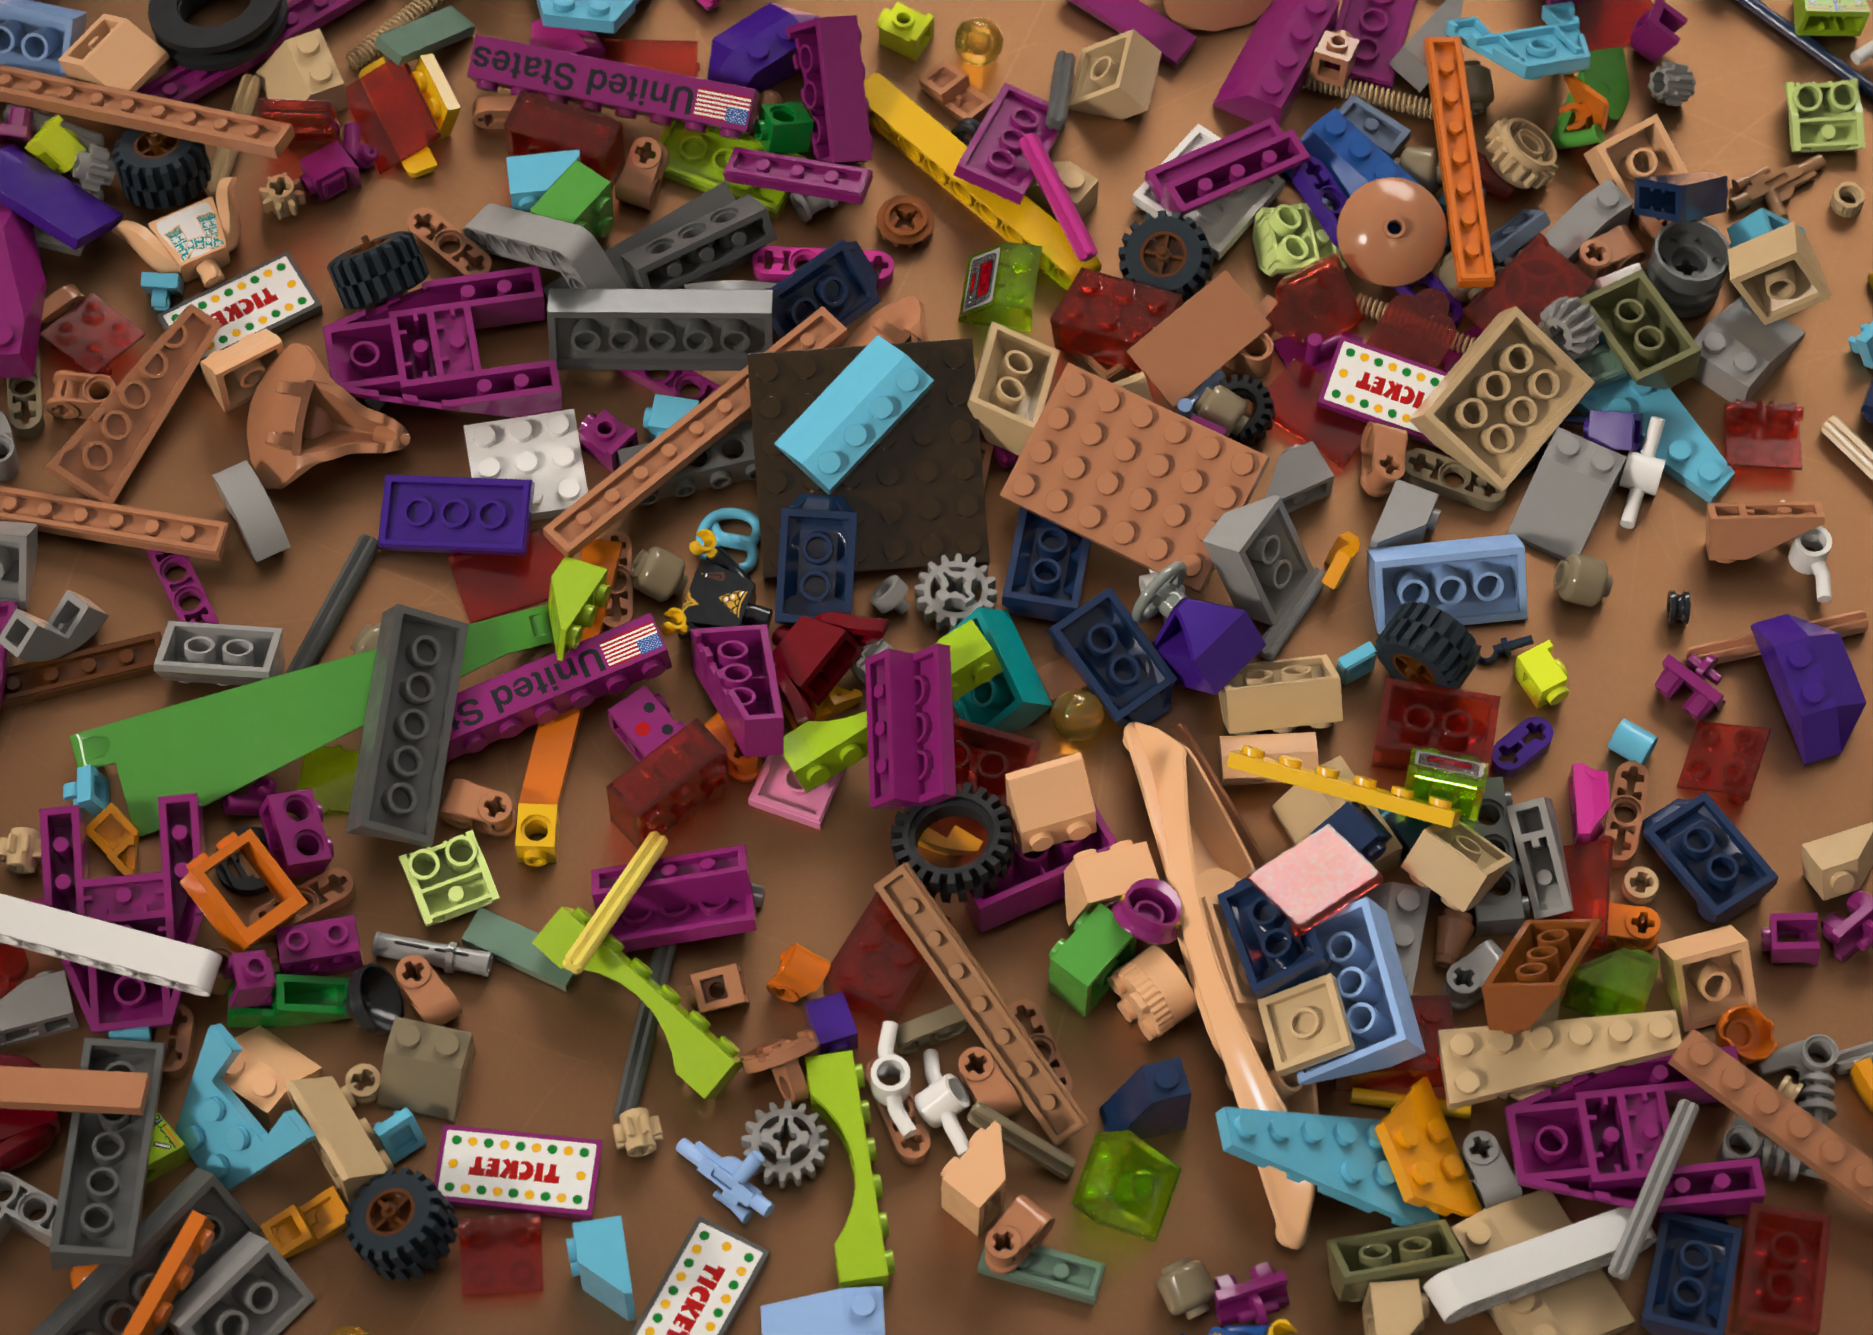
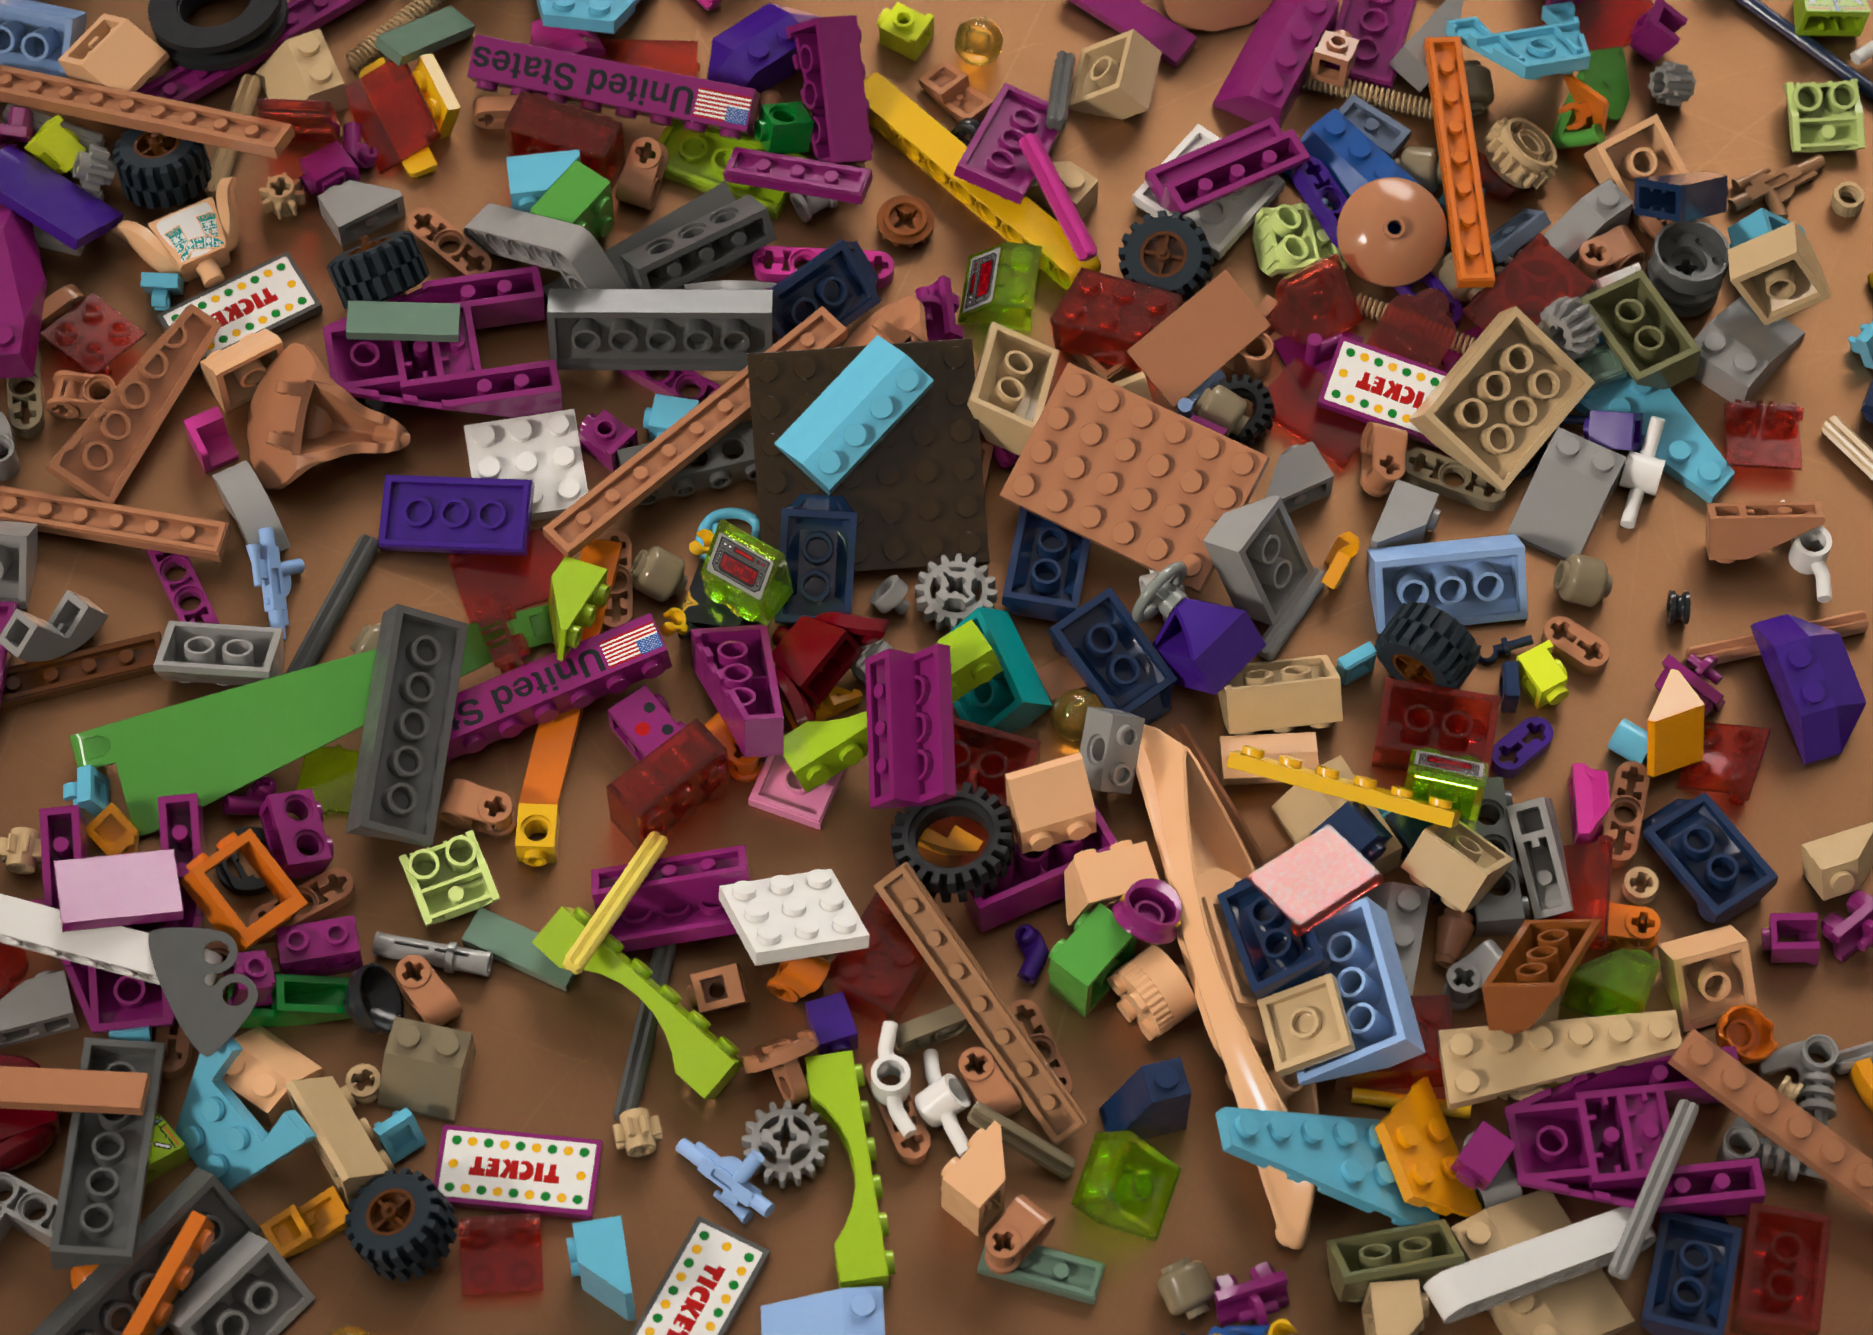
none -> tile [54,849,183,932]
none -> dark grey piece [148,927,258,1057]
none -> dark pink panel [183,406,239,473]
none -> light blue piece [246,527,305,641]
none -> light grey slope [318,180,406,247]
none -> sand green tile [346,301,461,342]
none -> clear red hinge [473,592,531,674]
none -> clear neon green slope [700,519,793,626]
none -> white plate [719,869,870,966]
none -> magenta hips [915,275,964,341]
none -> dark purple arm [1015,924,1049,984]
none -> light grey brick [1079,706,1145,794]
none -> magenta brick [1450,1120,1517,1191]
none -> dark blue tile [1499,661,1520,713]
none -> nougat beam [1542,616,1610,675]
none -> light orange slope [1647,669,1705,777]

